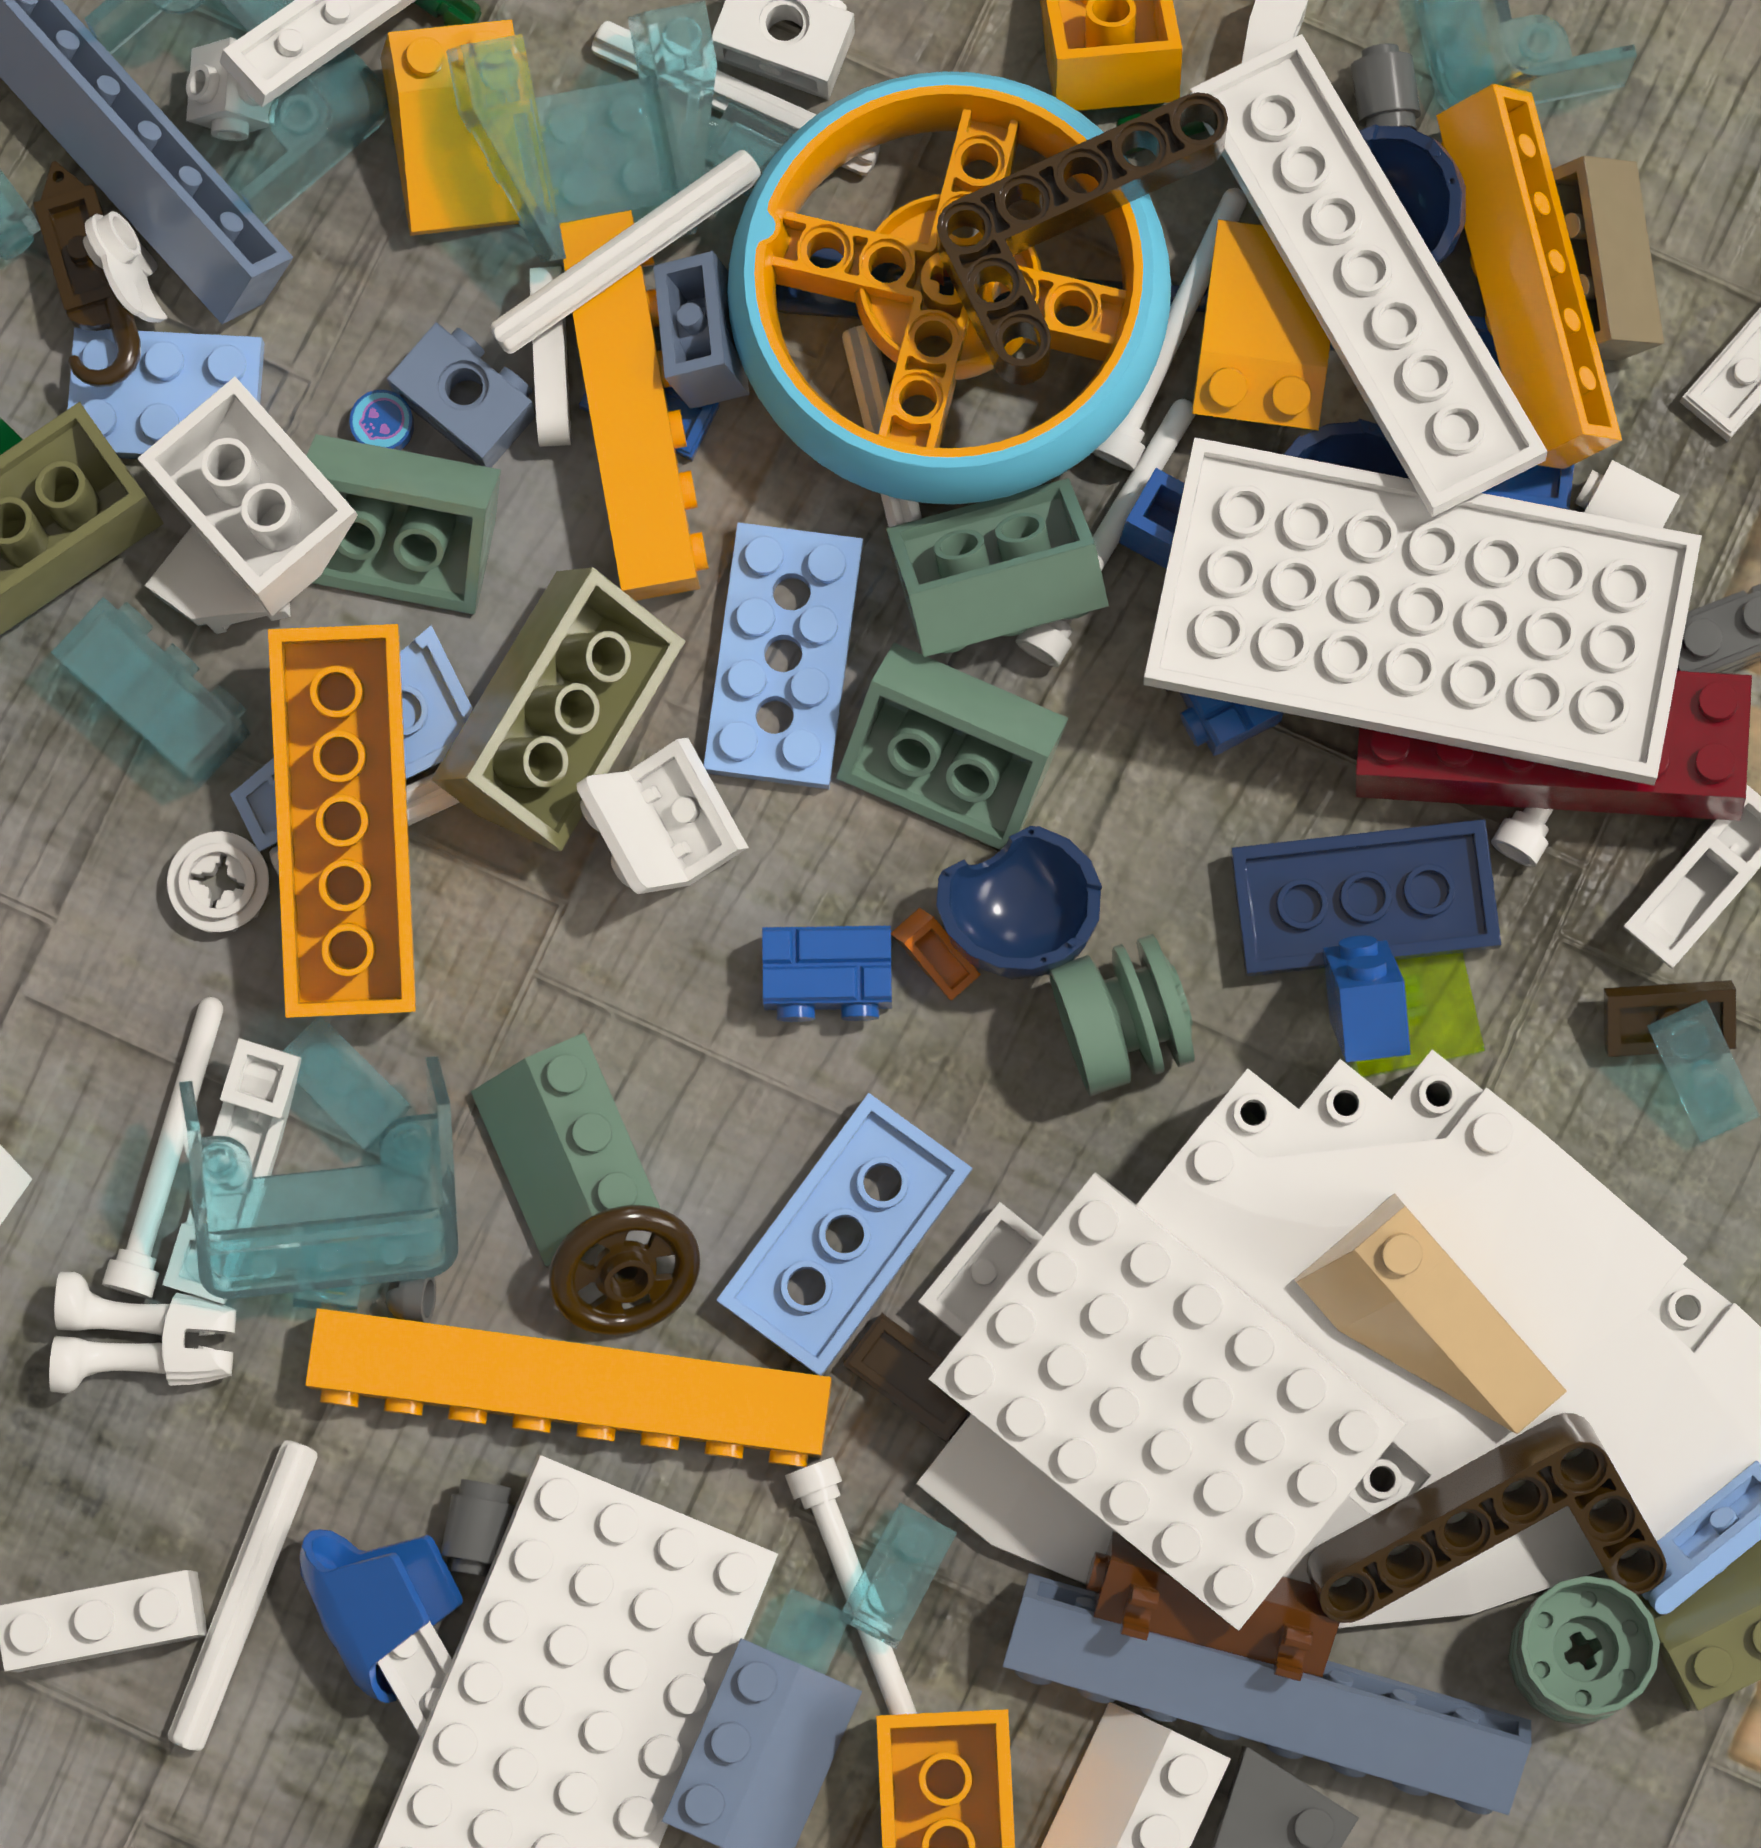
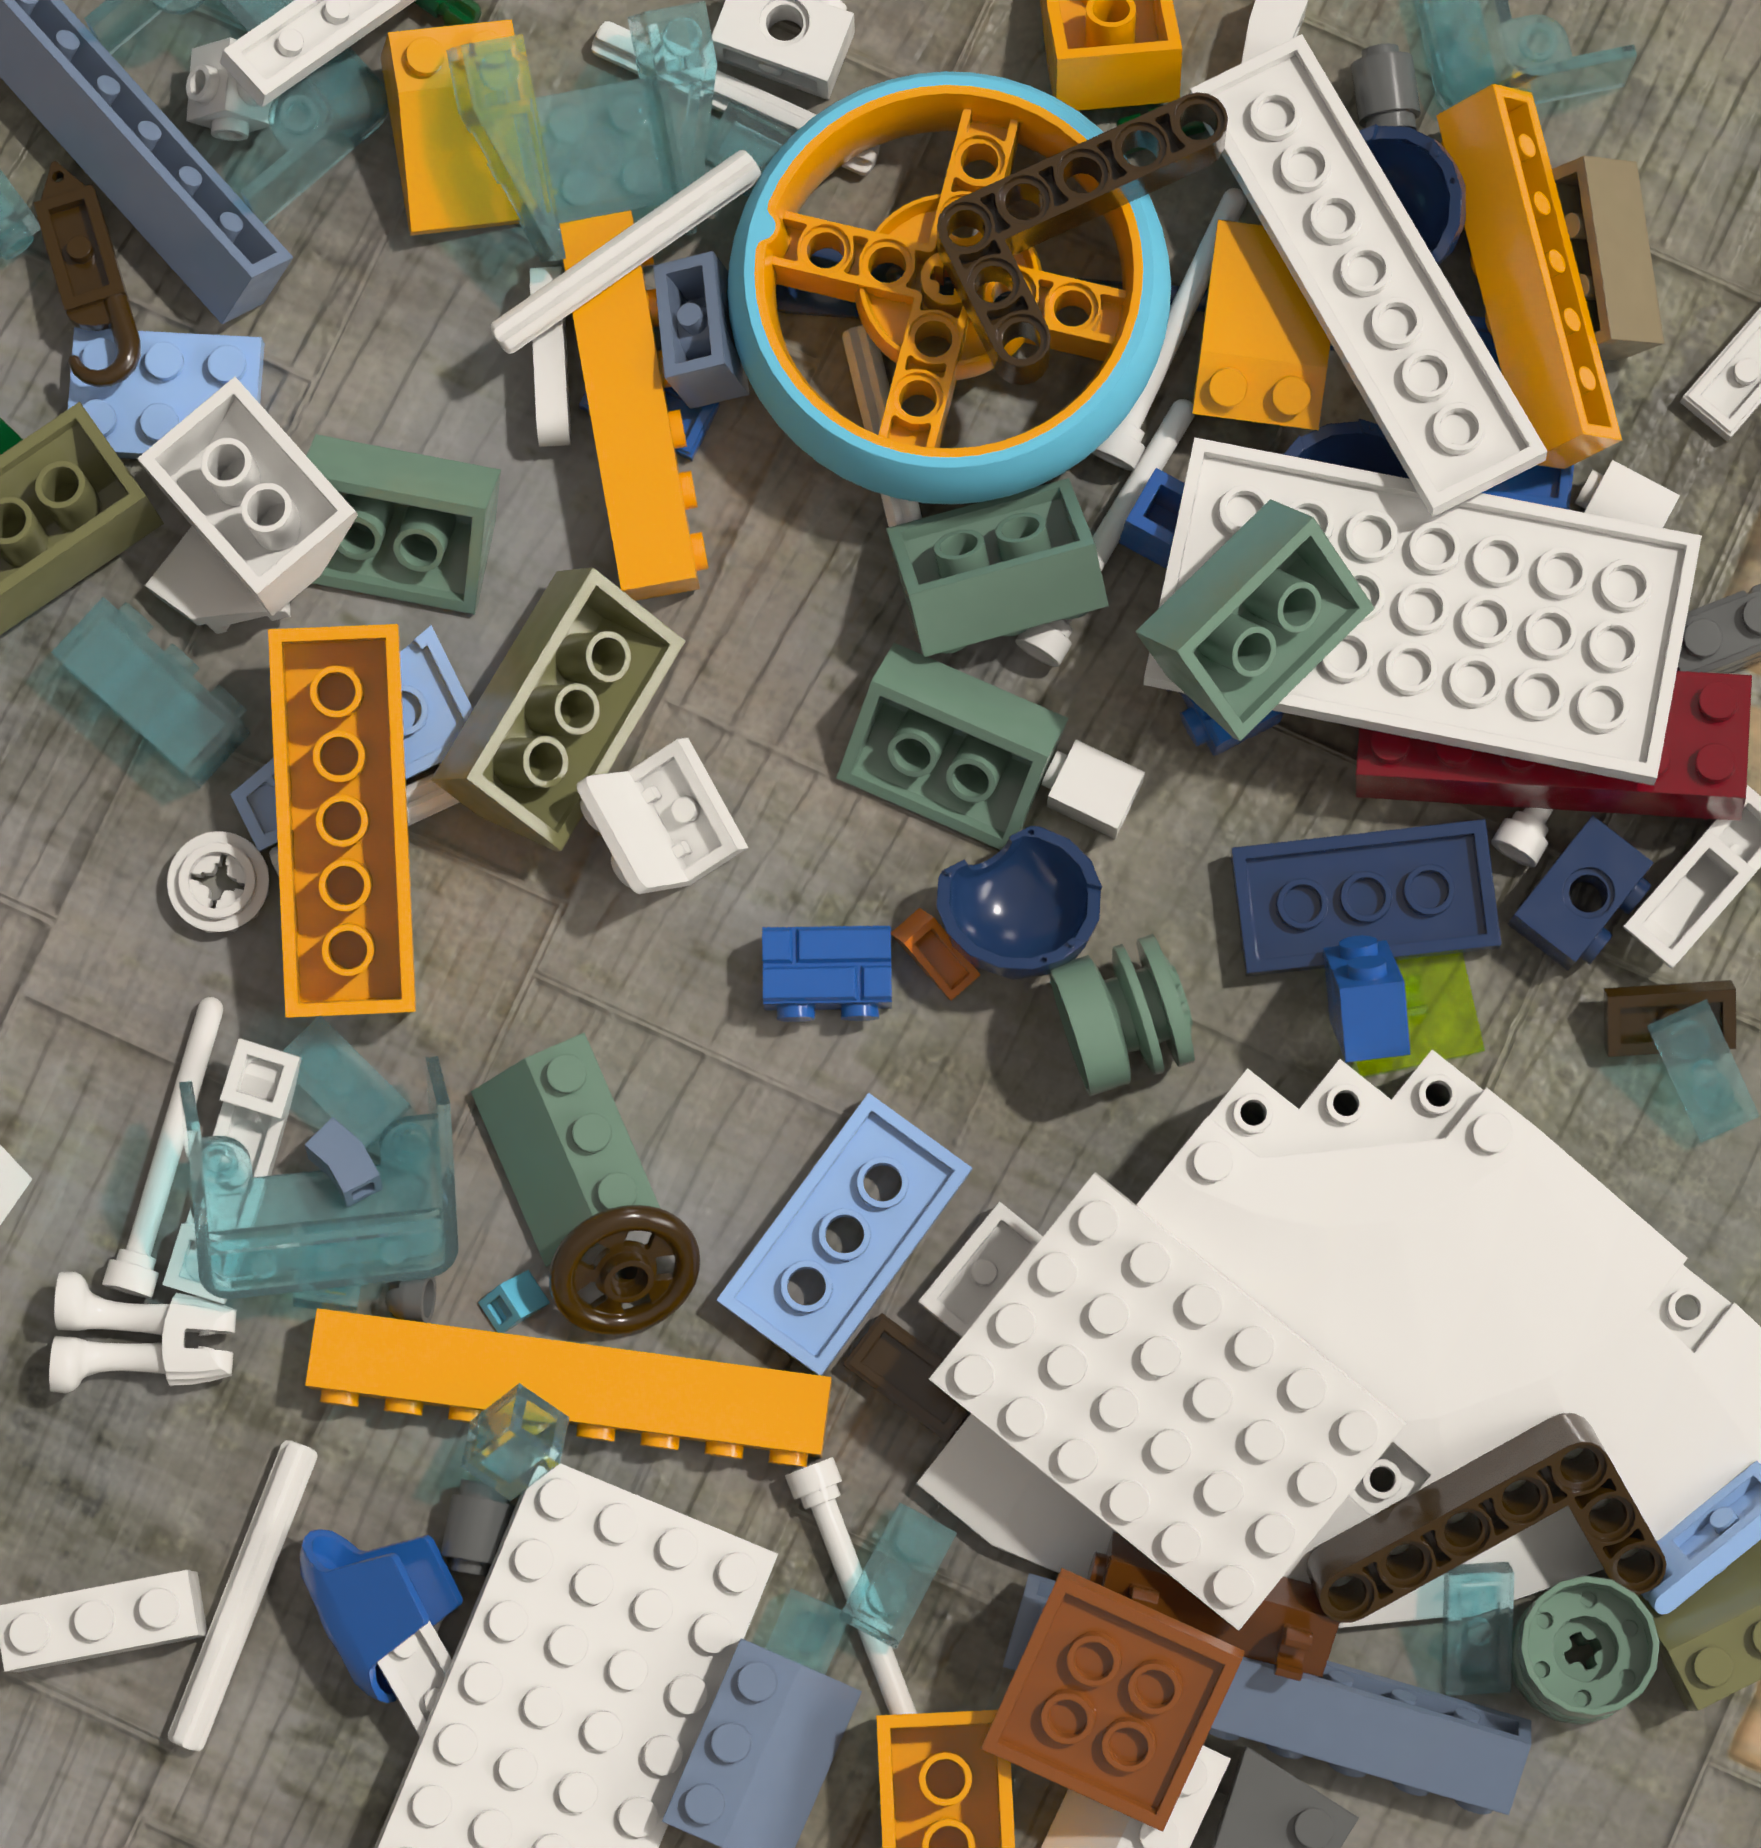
white plate [83,211,167,323] -> none
tile [349,390,414,450] -> none
sand blue brick [387,322,536,468] -> none
light blue plate [704,522,863,789] -> none
tan wedge [1294,1193,1567,1434] -> none
none -> sand blue piece [304,1117,383,1207]
none -> clear light blue brick [460,1383,569,1501]
none -> medium azure piece [478,1270,550,1333]
none -> dark orange plate [981,1568,1245,1832]
none -> white brick [1041,740,1145,839]
none -> sand green slope [1135,499,1375,741]
none -> clear light blue plate [1441,1562,1514,1696]
none -> dark blue brick [1508,815,1654,971]

